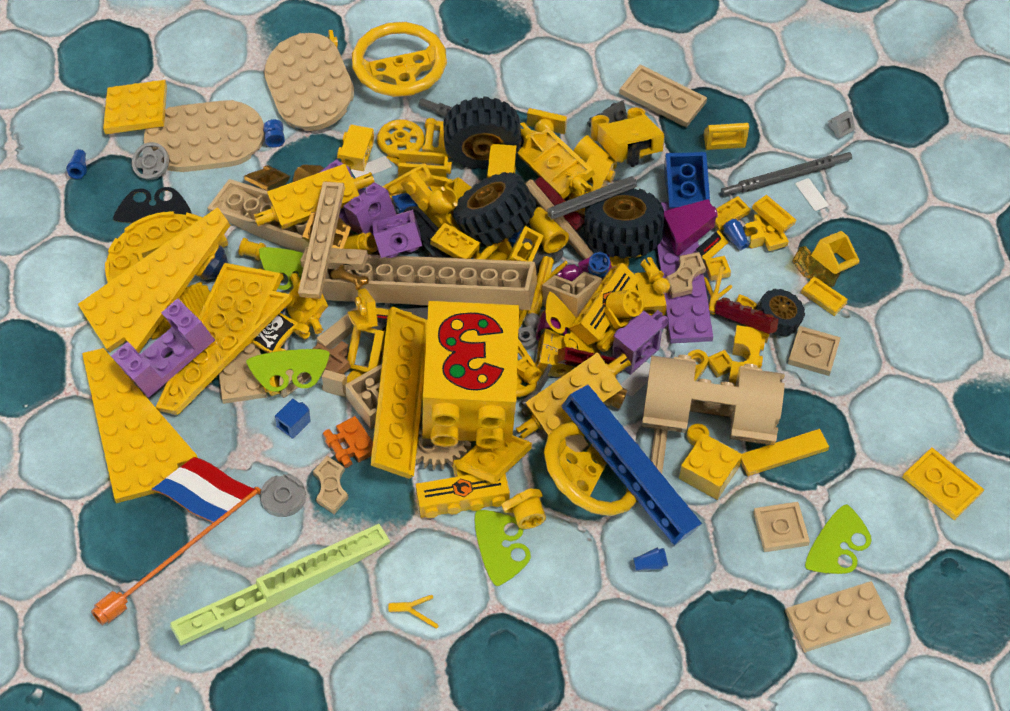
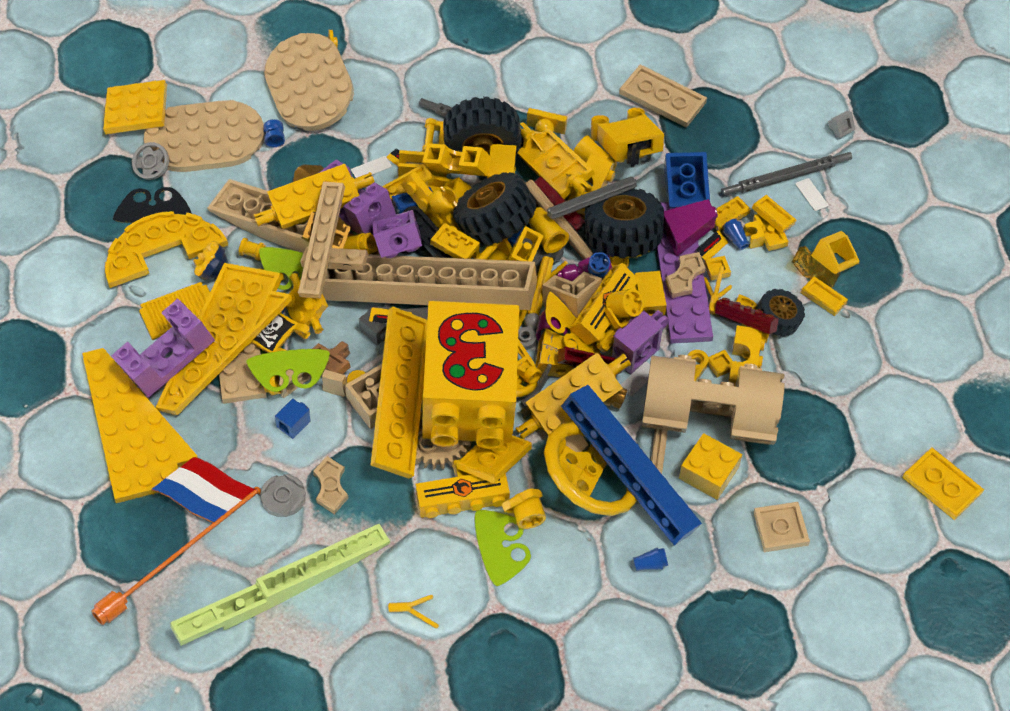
blue cone [66,149,87,179] -> none
yellow wing [78,207,231,353] -> none
pearl gold slope [244,165,290,191] -> none
tan piece [316,307,357,349] -> none
orange plate [323,416,373,468] -> none
pearl gold piece [331,265,369,290] -> none
yellow brick [337,124,374,172] -> none
yellow bracket [347,288,378,331] -> none
yellow tile [347,327,386,372] -> none
yellow piece [352,22,447,97] -> none
yellow plate [377,119,425,158] -> none
dark grey hinge [587,100,627,128] -> none
yellow pin [640,257,670,294] -> none
yellow tile [687,423,709,446] -> none
yellow tile [703,123,749,150] -> none
yellow tile [741,429,829,477] -> none
tan plate [786,581,891,653] -> none
tan tile [788,326,841,376] -> none
lime piece [805,504,872,574] -> none
none -> yellow arch [422,143,492,176]

